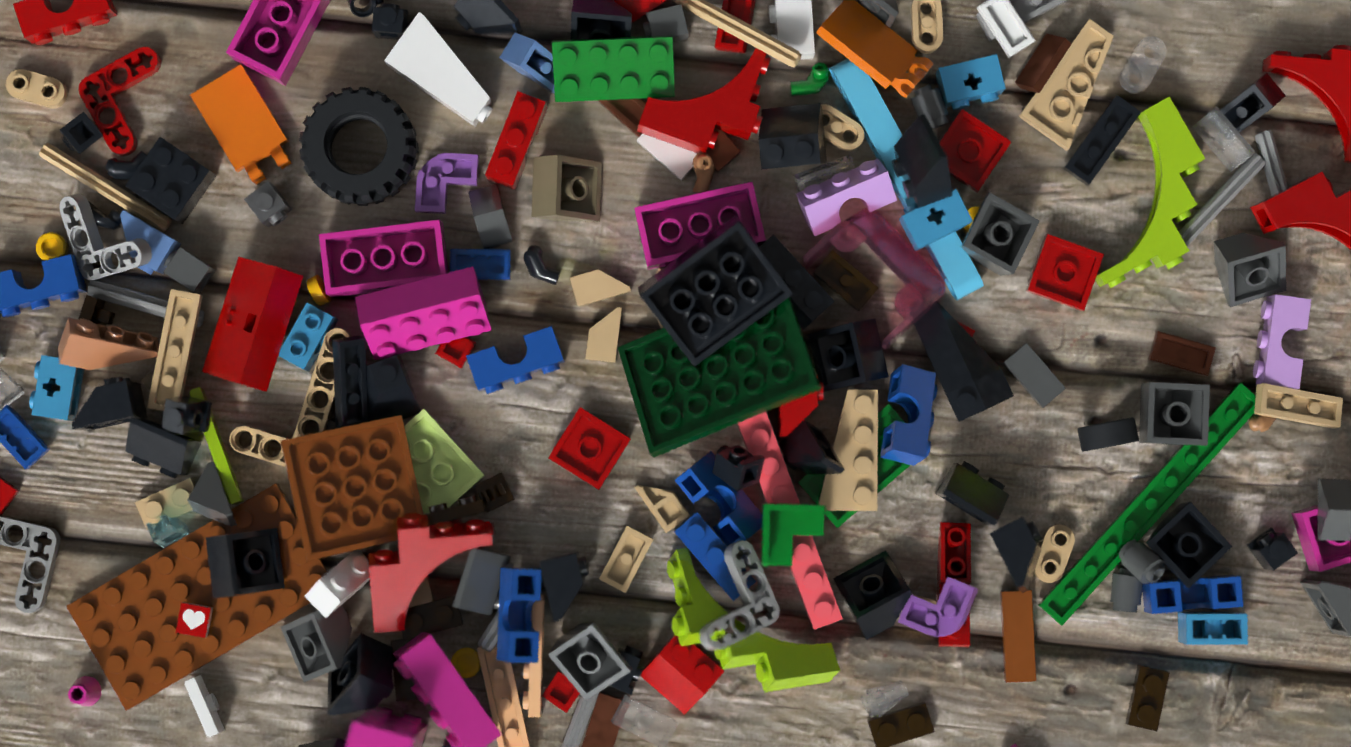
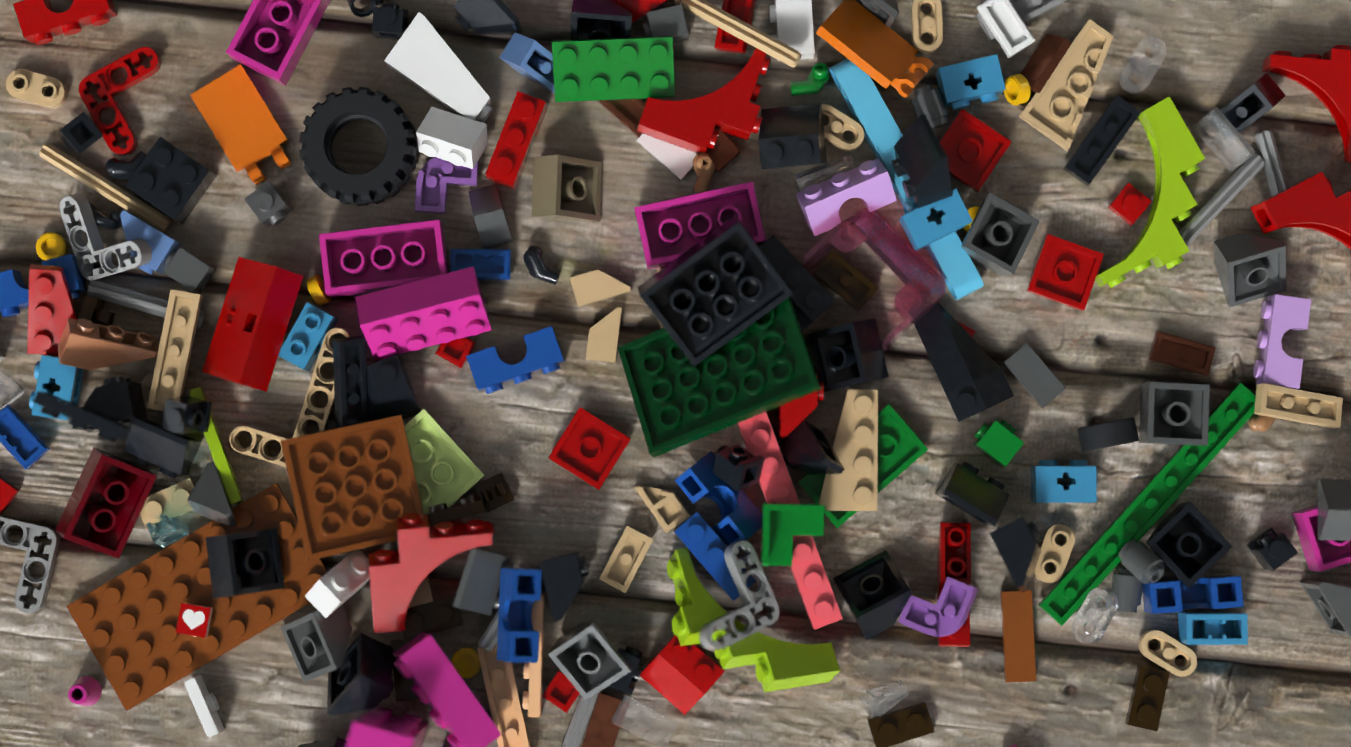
blue arch [881,364,938,466] -> none
none -> wing [27,264,78,356]
none -> black plate [33,391,131,442]
none -> dark red slope [55,447,157,559]
none -> white brick [416,107,488,169]
none -> green brick [973,420,1024,467]
none -> yellow tile [1004,74,1031,105]
none -> dark azure brick [1031,460,1097,503]
none -> clear plate [1072,588,1118,643]
none -> red plate [1108,183,1152,225]
none -> tan plate [1139,629,1197,677]

